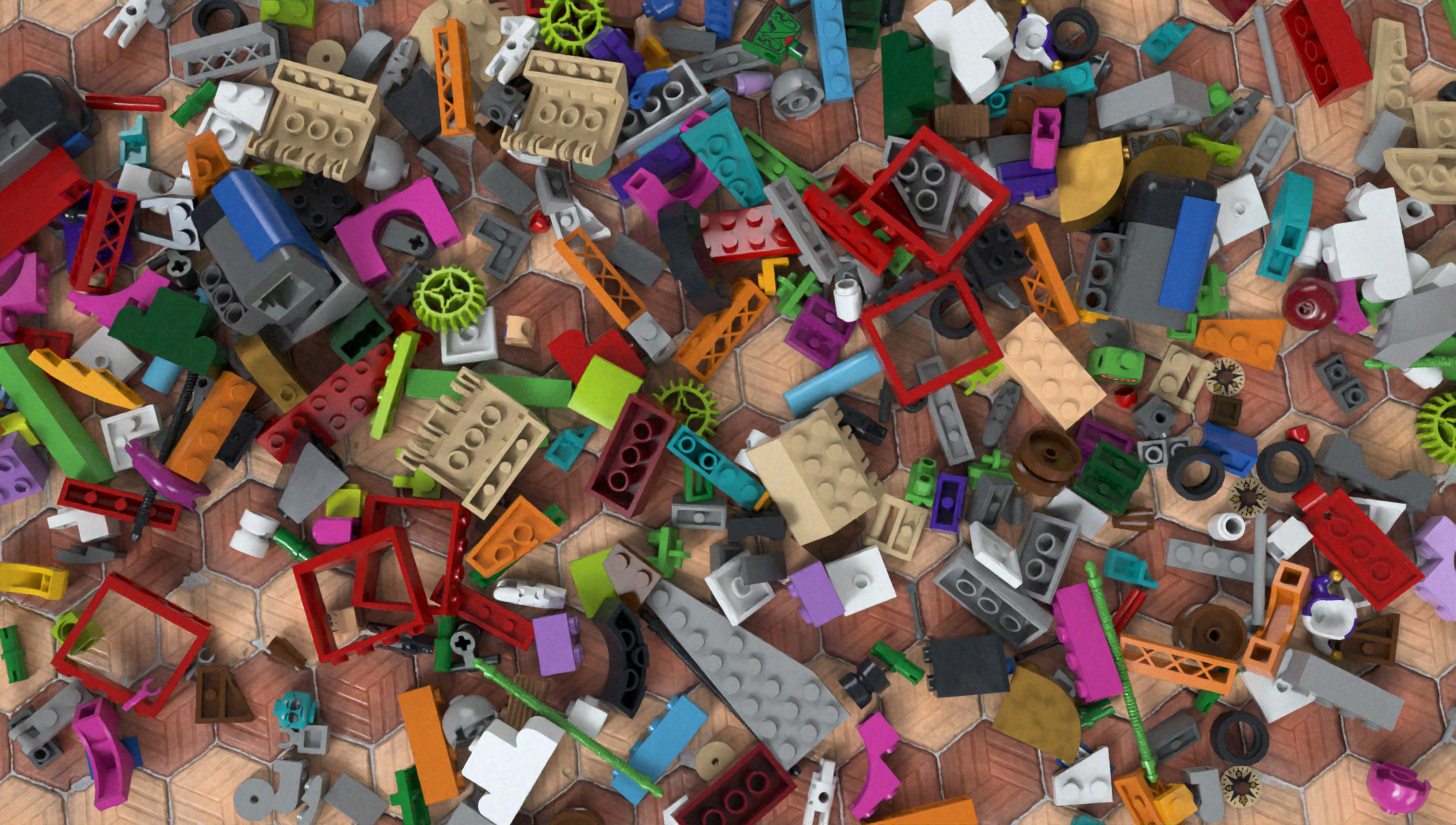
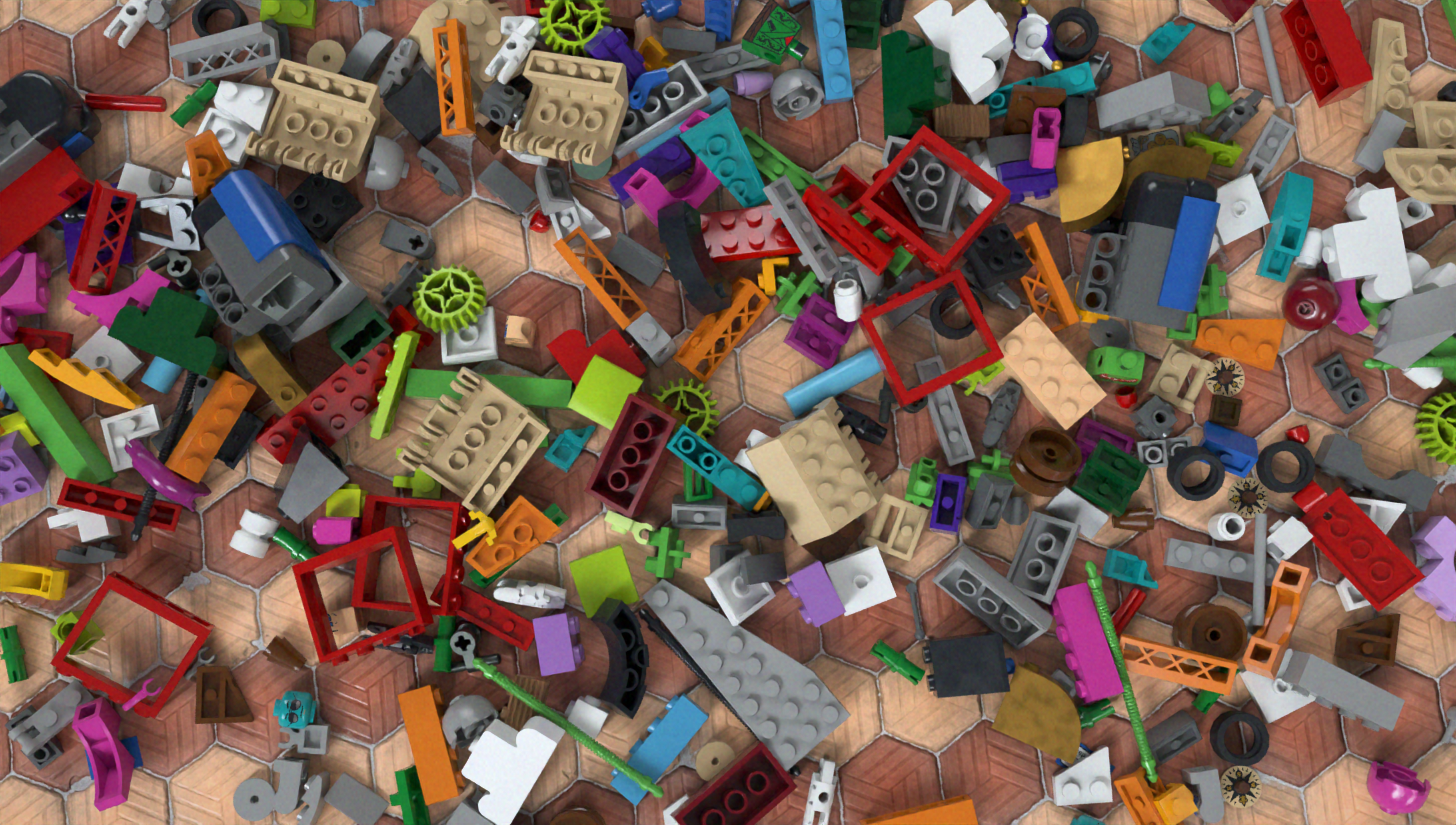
teal slope [118,115,150,170] -> none
lime hinge [250,163,307,190] -> none
dark pink arch [334,177,465,289] -> none
dark grey plate [471,211,533,284] -> none
wing [602,540,664,615] -> none
black wheel [838,656,891,710] -> none
dark pink arch [848,708,901,820] -> none
white plate [969,521,1023,589] -> none
black hinge [1013,638,1064,662] -> none
white piece [1302,570,1357,662] -> none
none -> yellow piece [452,510,497,550]
none -> yellowish green plate [604,510,655,545]

